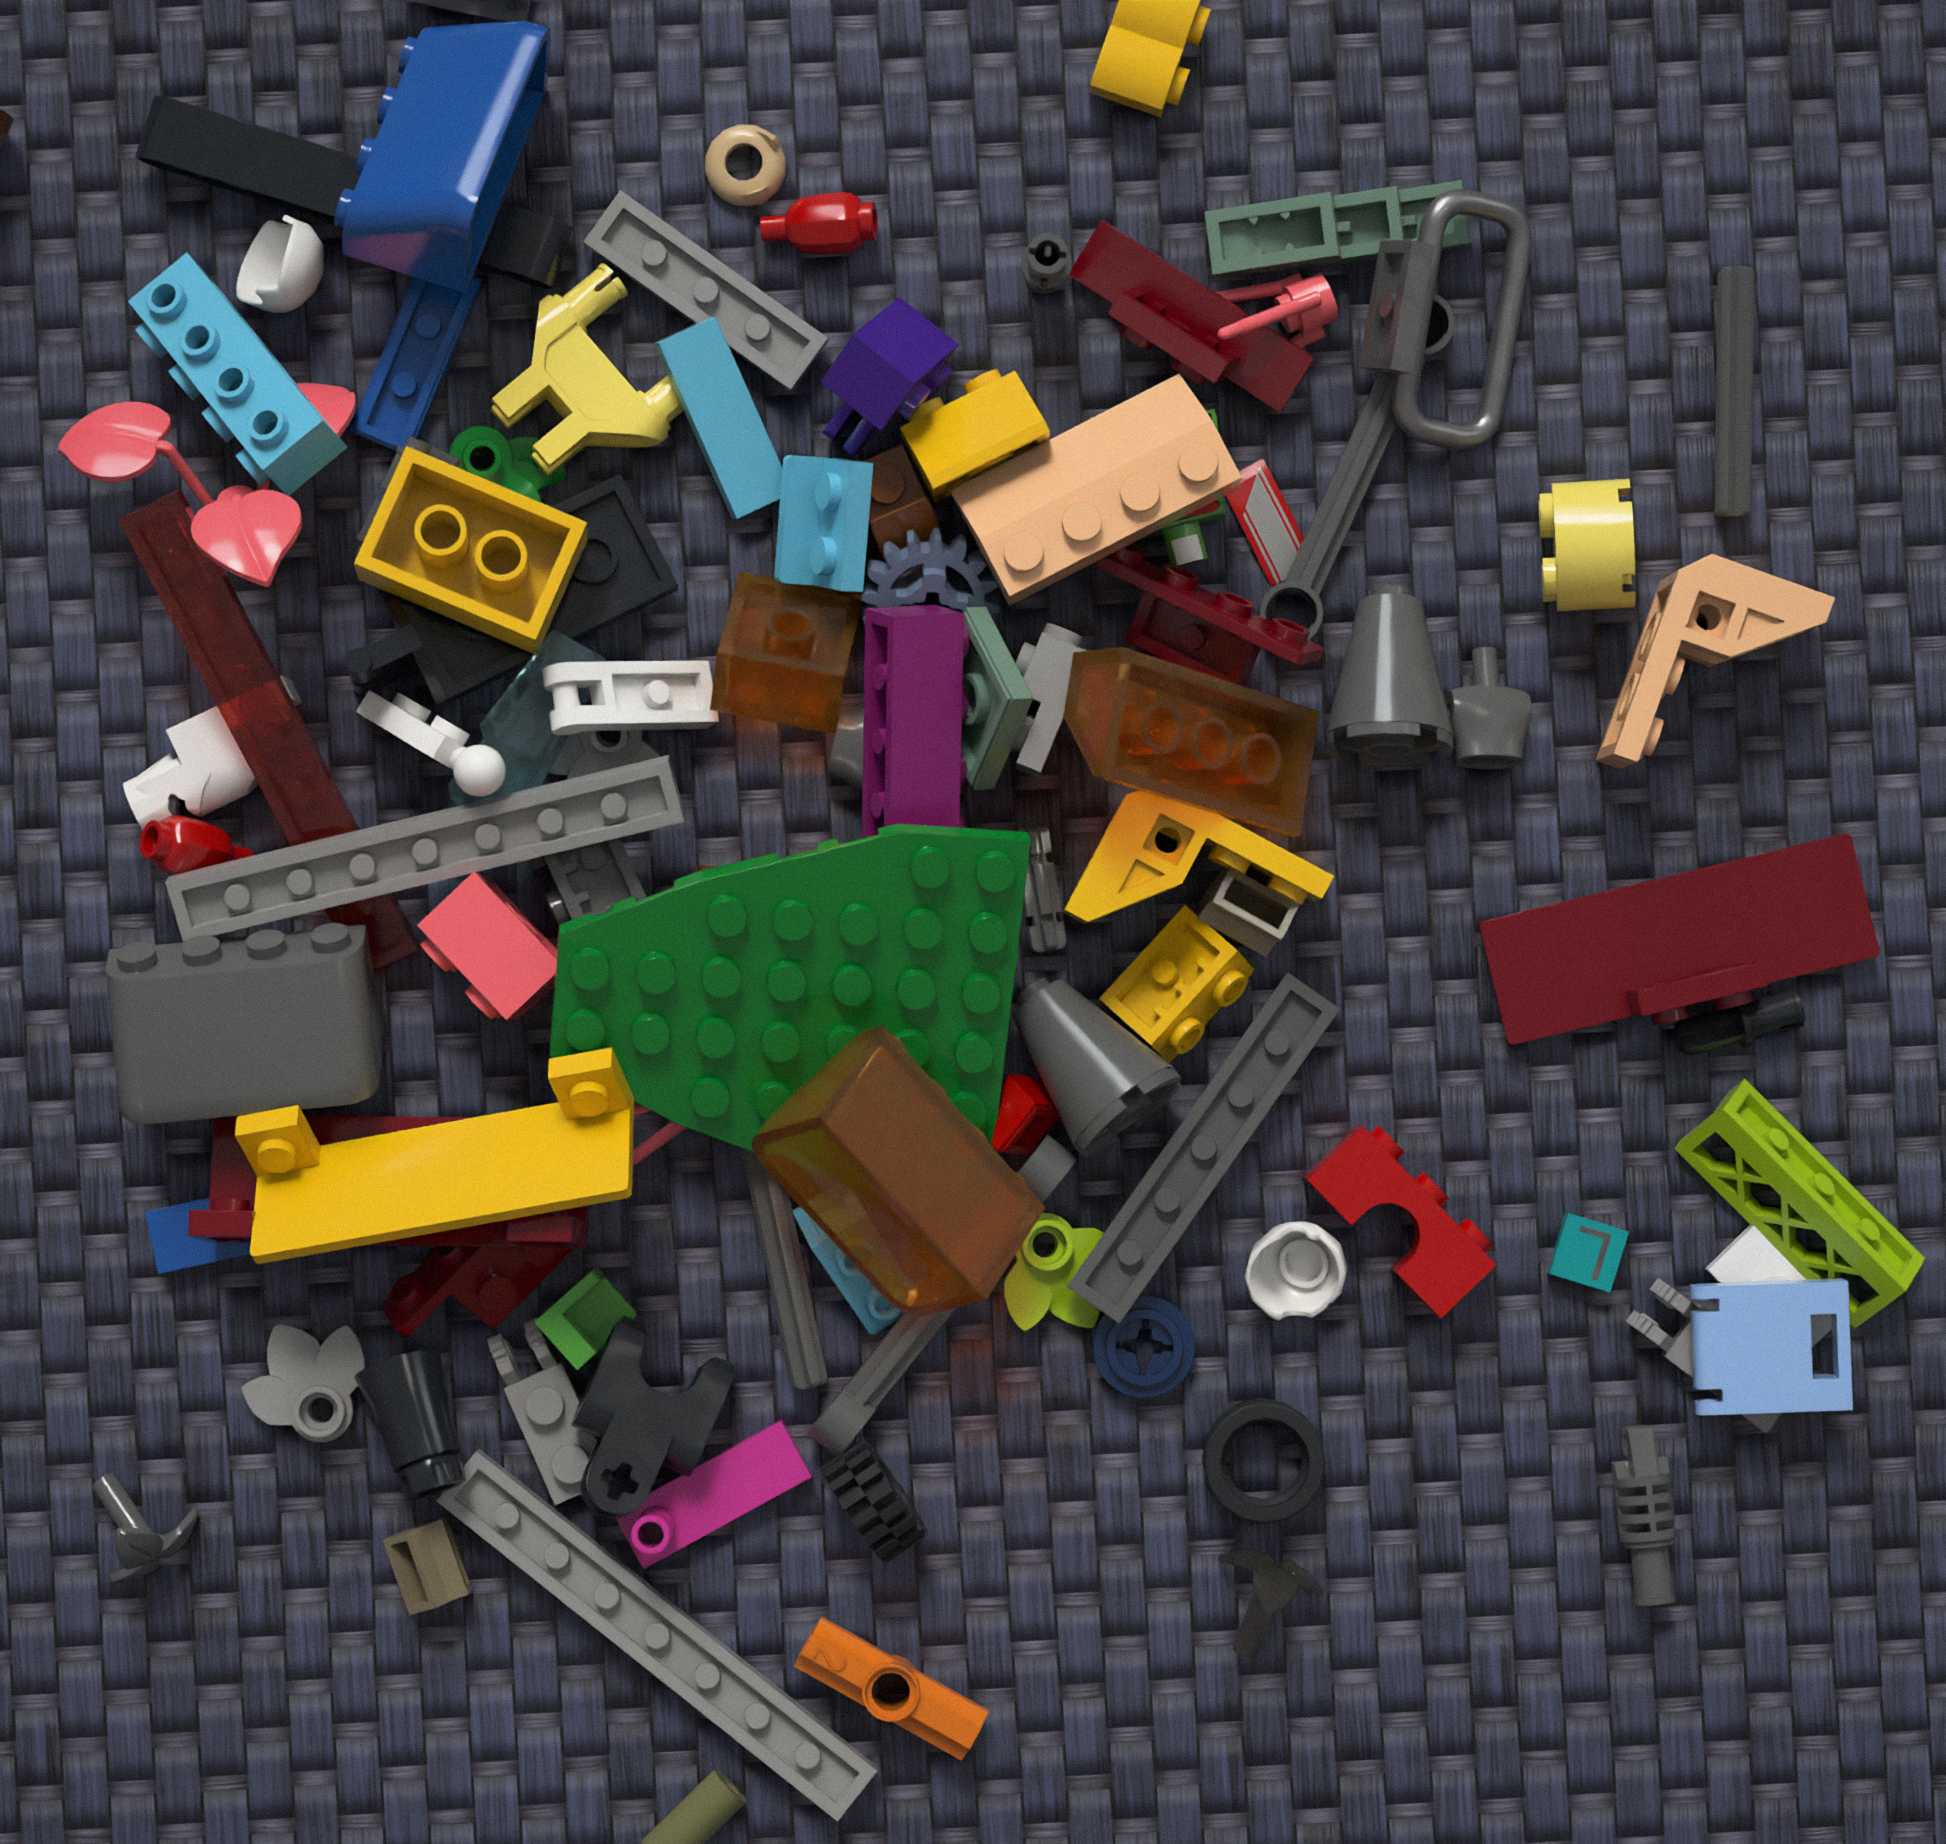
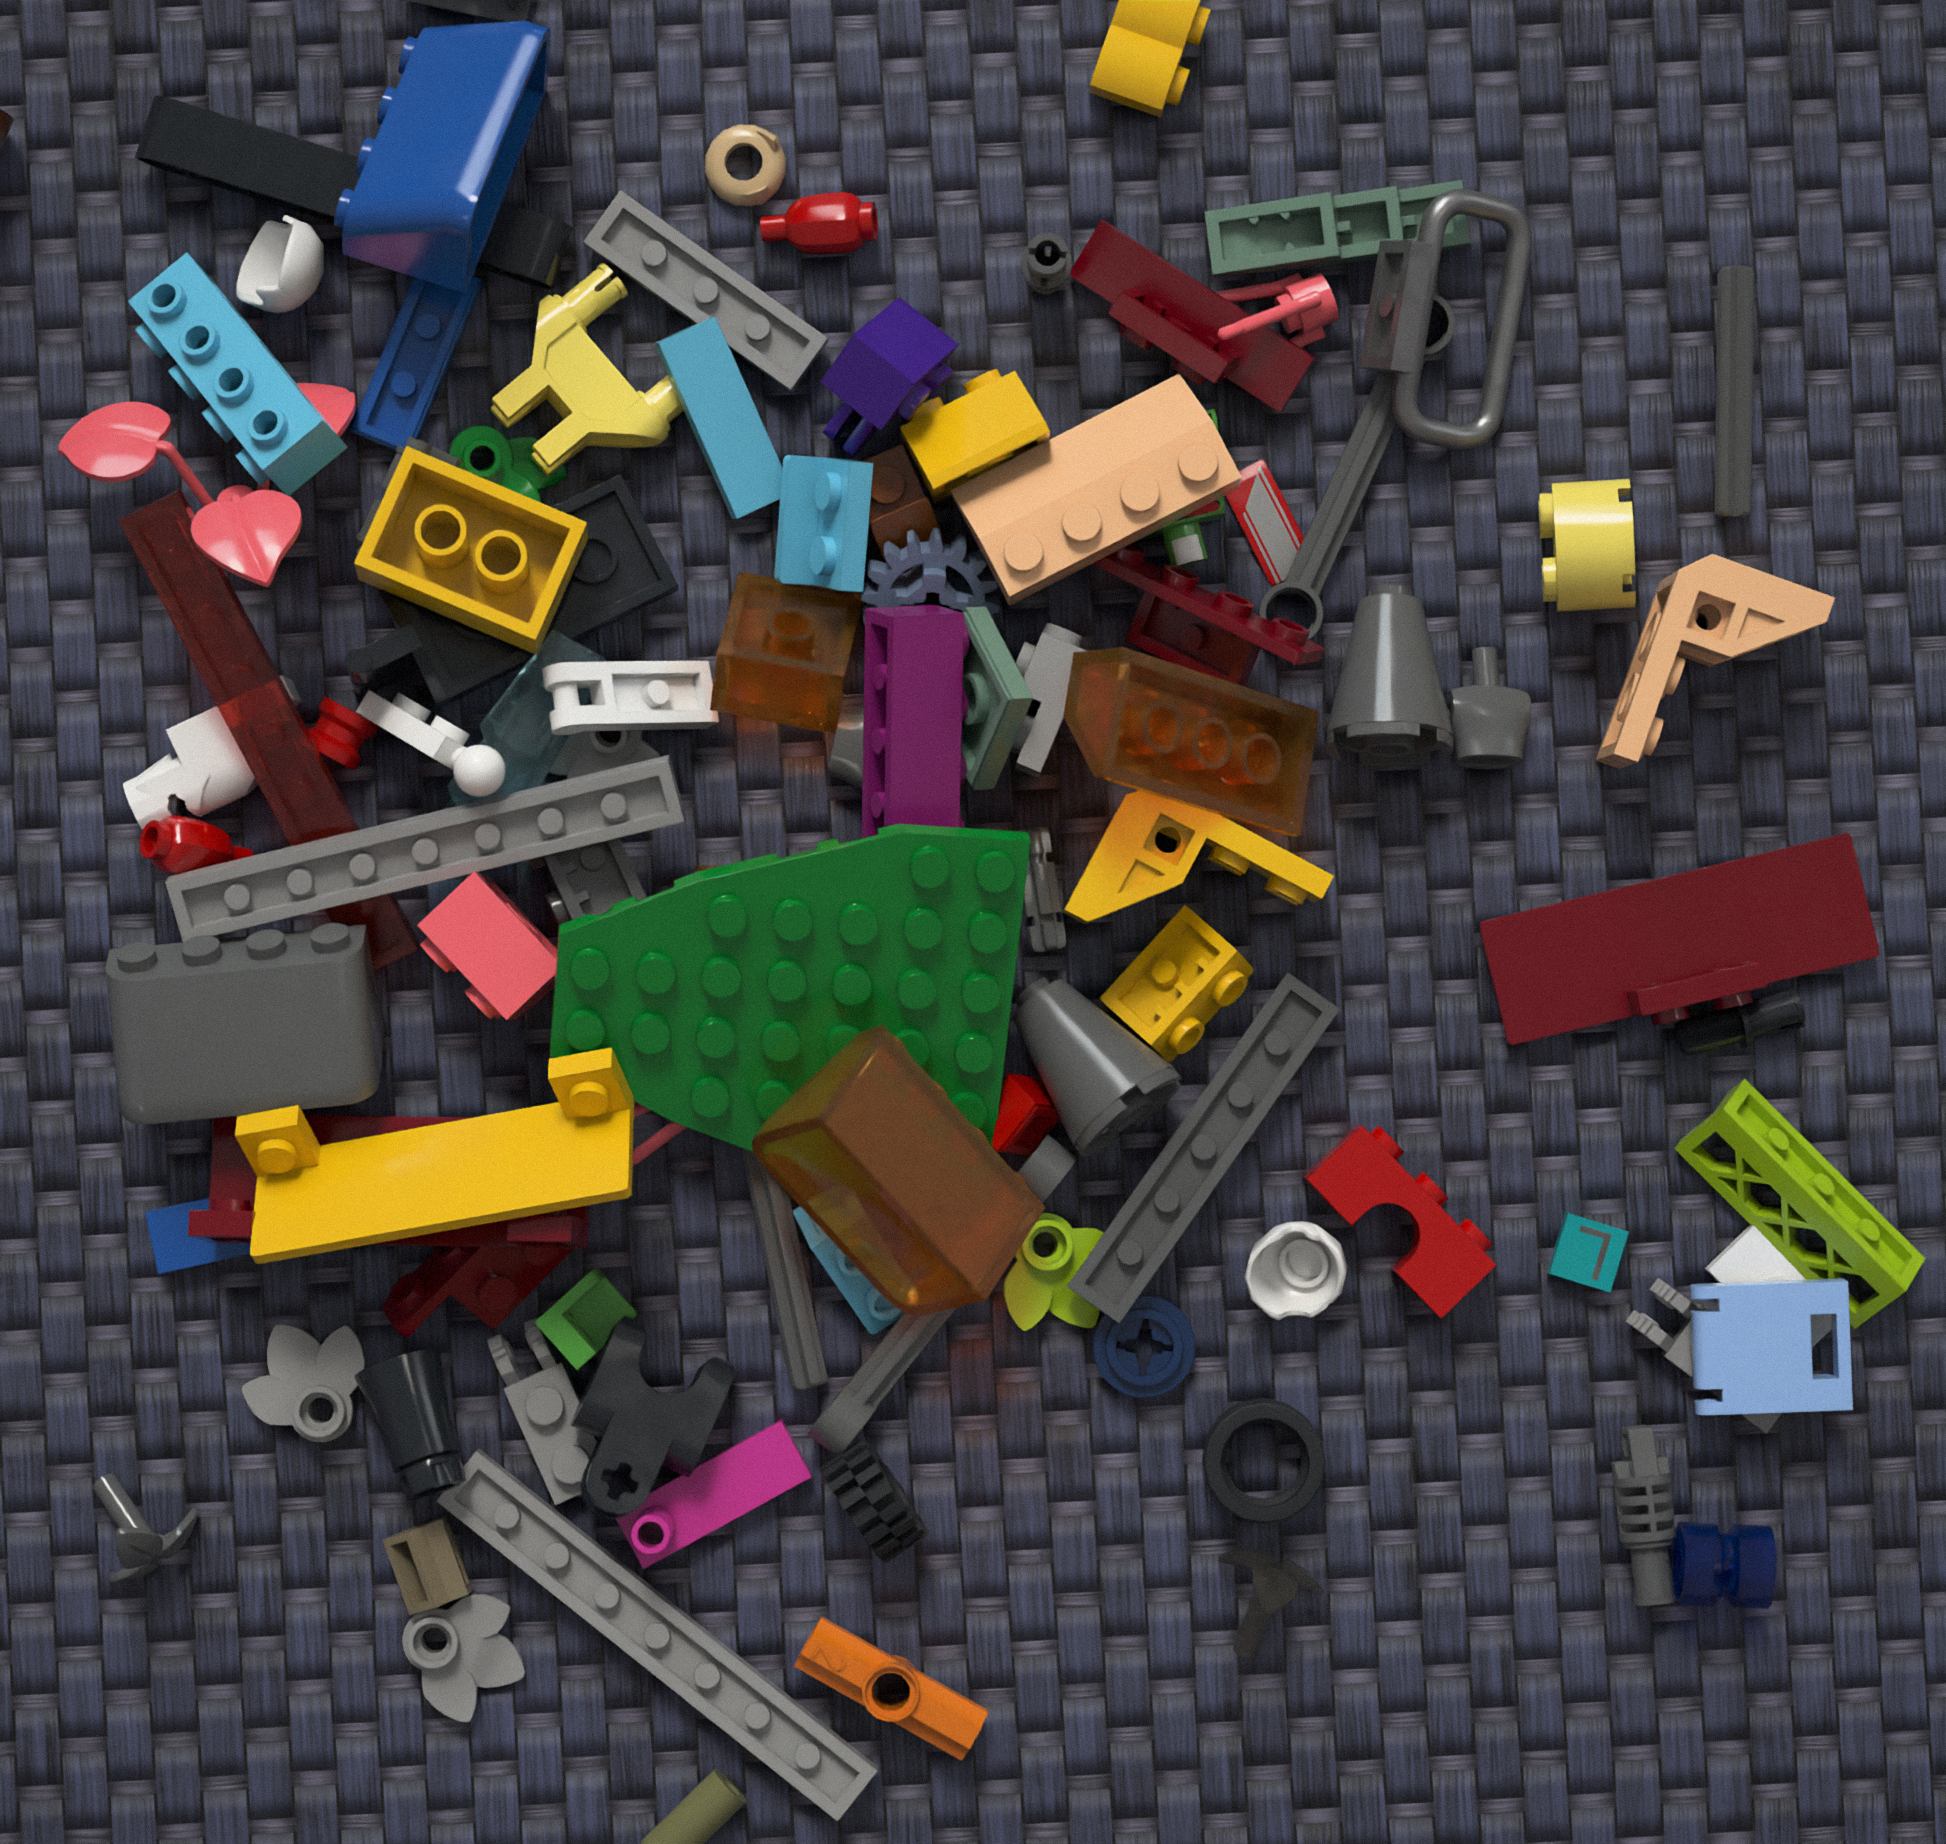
dark tan piece [1197,867,1299,957] -> none
none -> red wheel [300,696,380,771]
none -> light grey plate [402,1594,525,1722]
none -> clear blue wheel [1672,1521,1776,1609]

